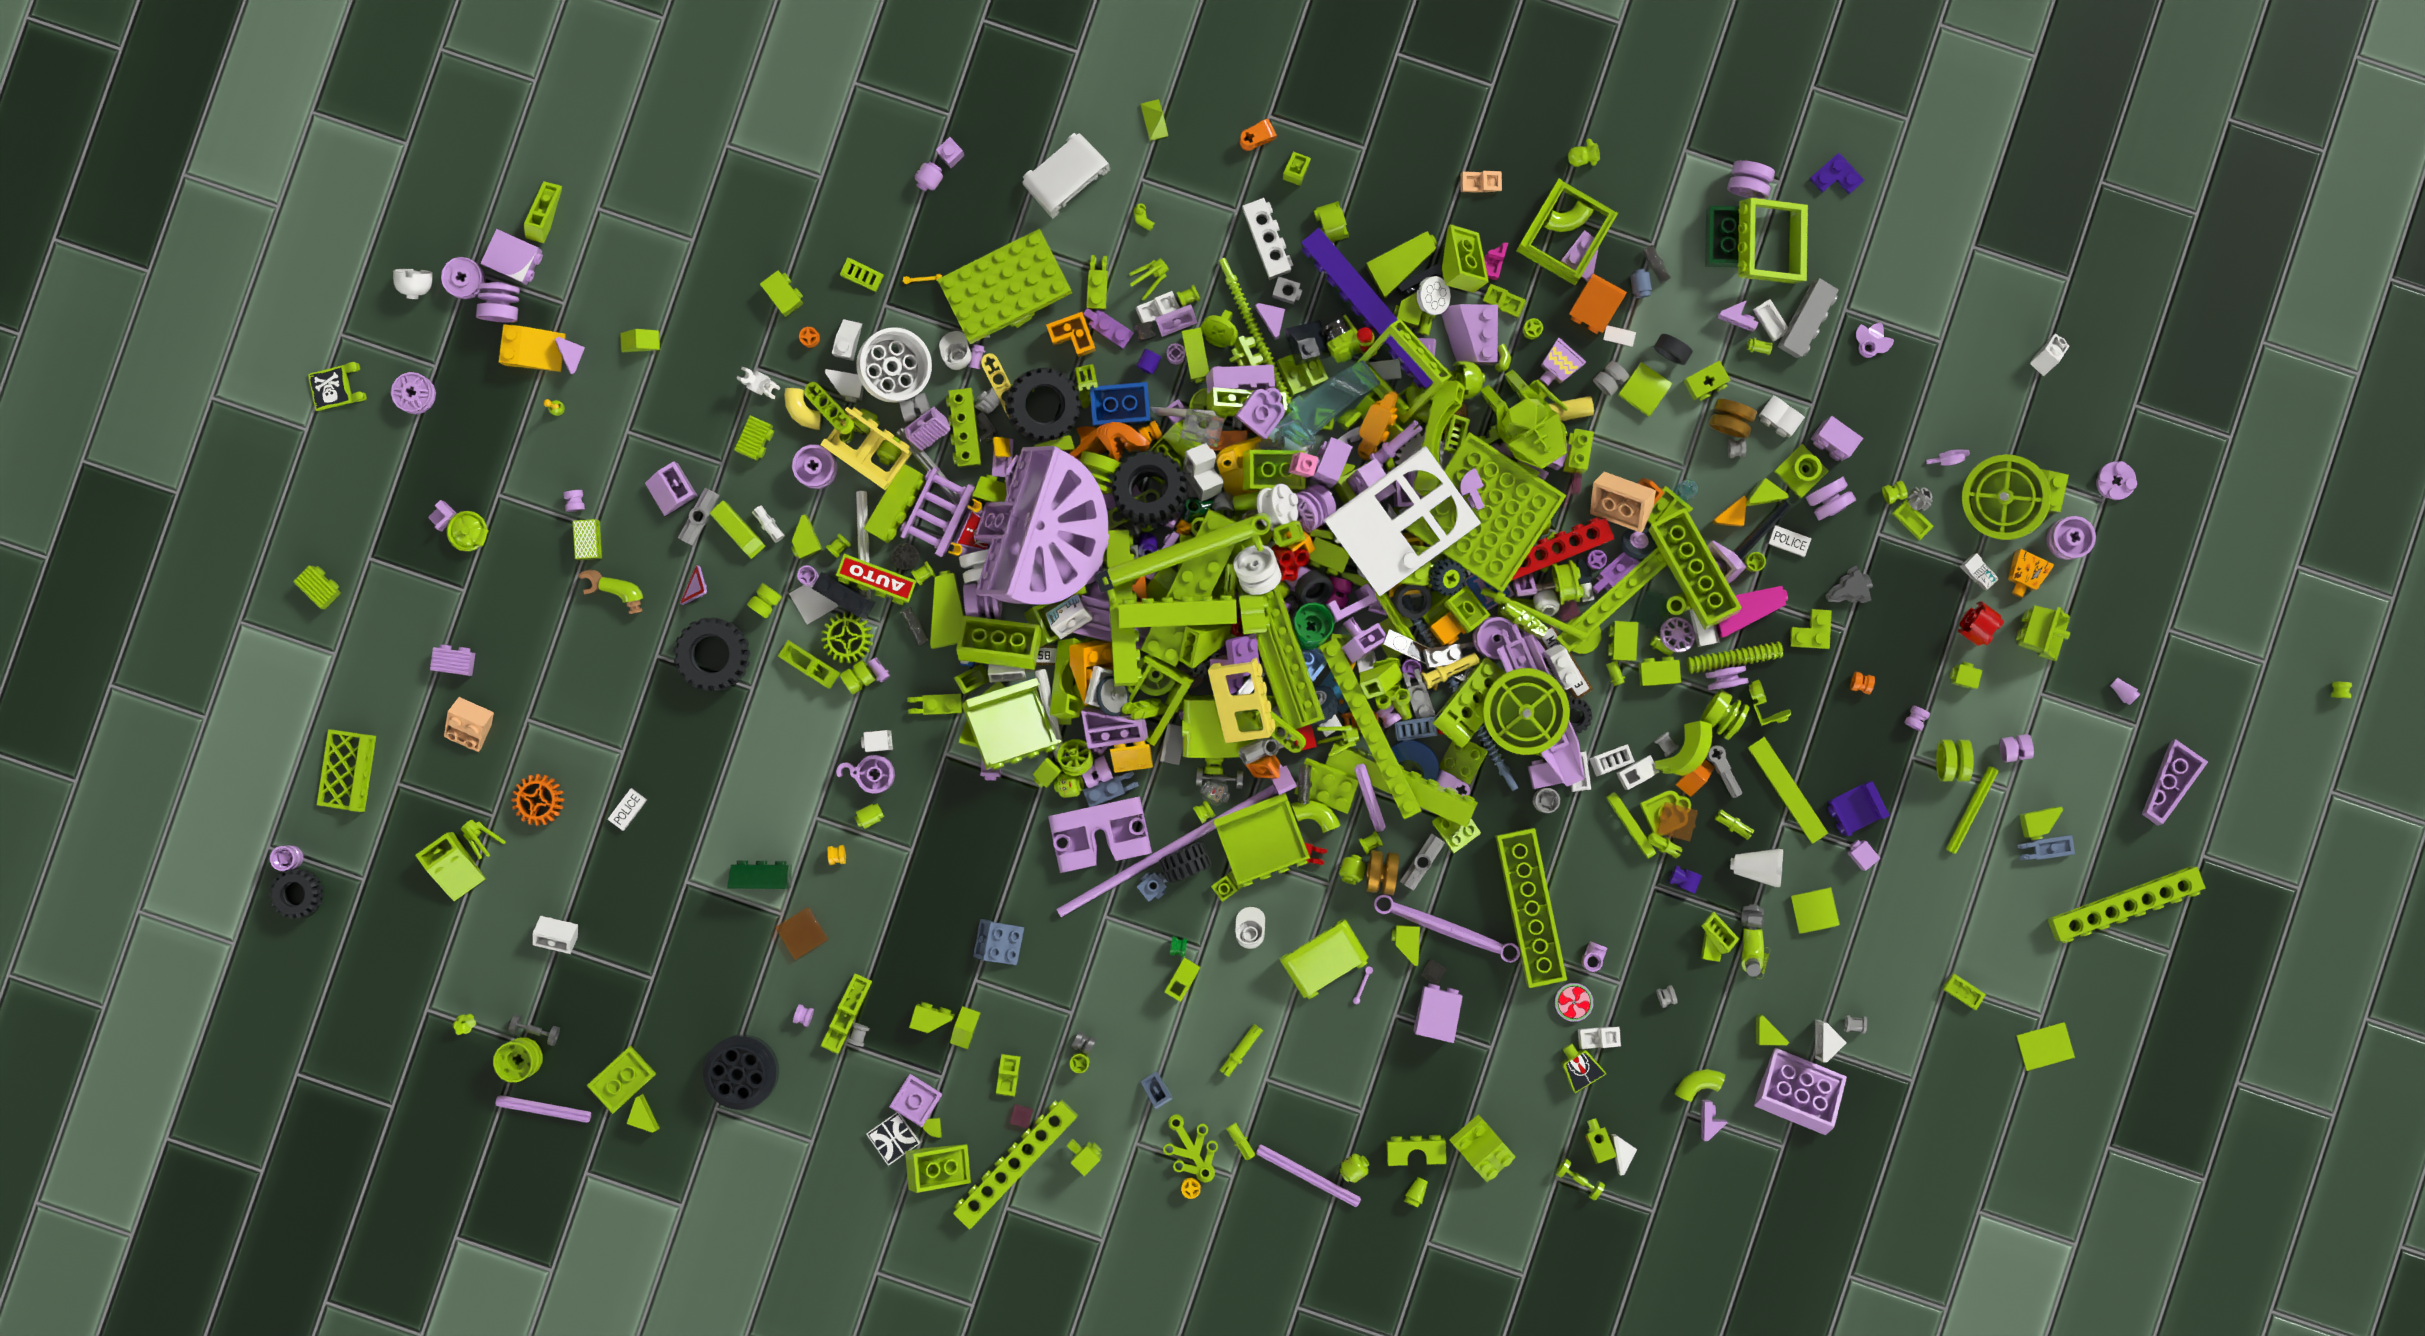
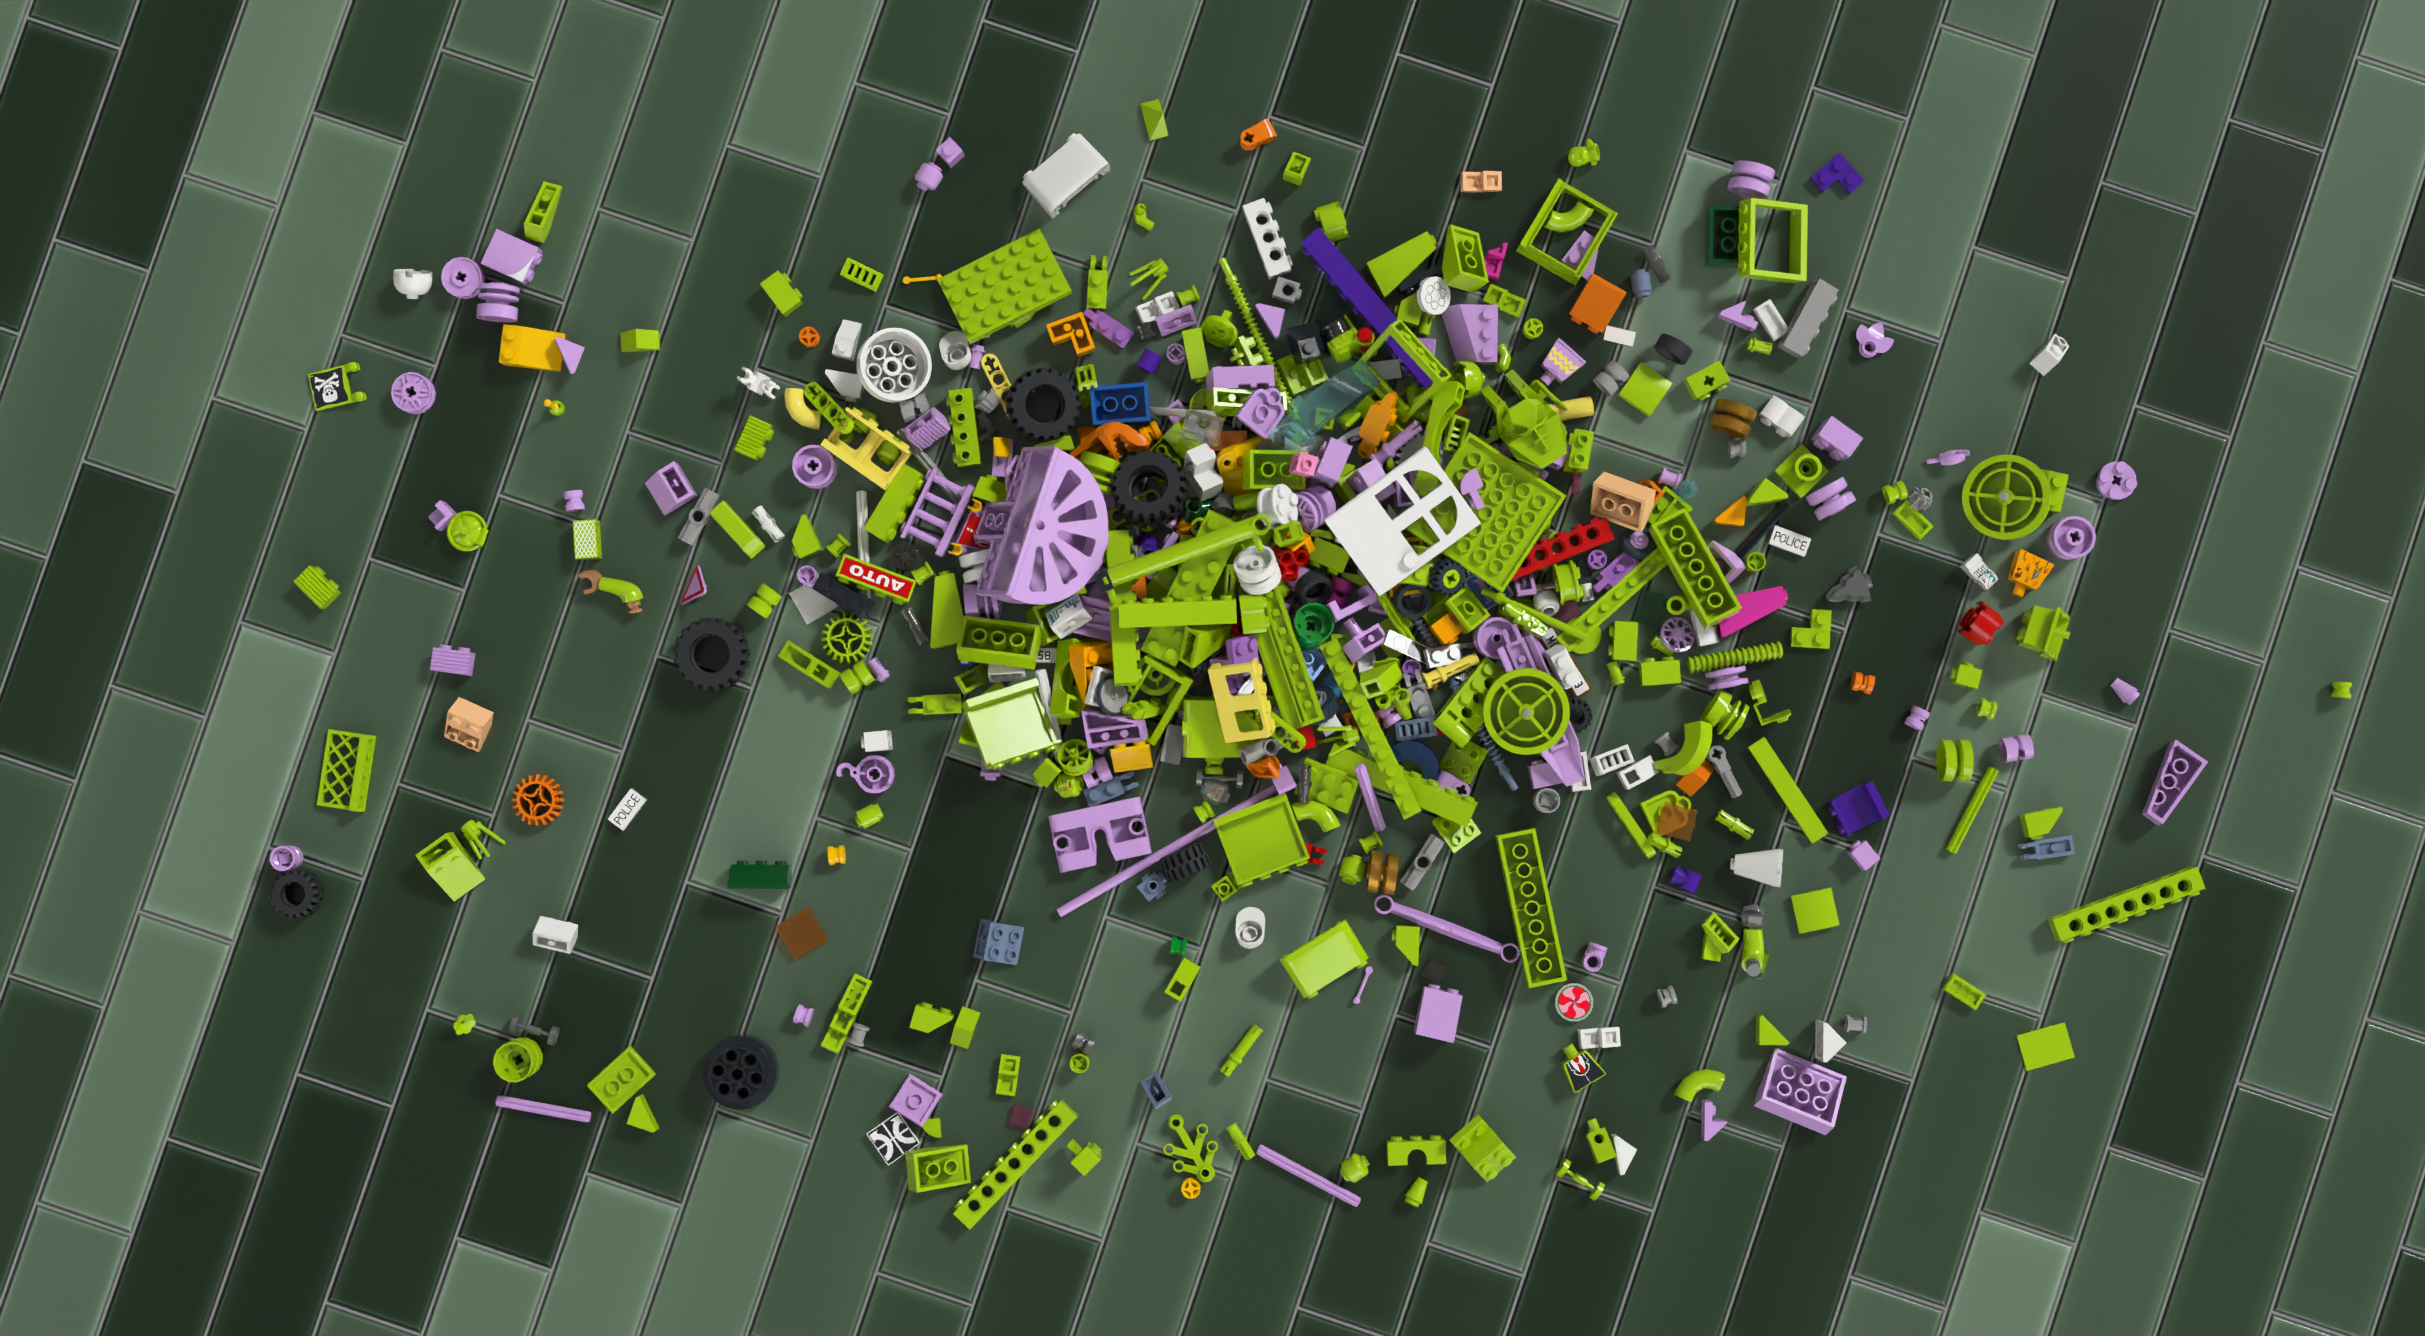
none -> lavender bush [1658,467,1682,490]
none -> lime wheel [1975,698,1998,720]

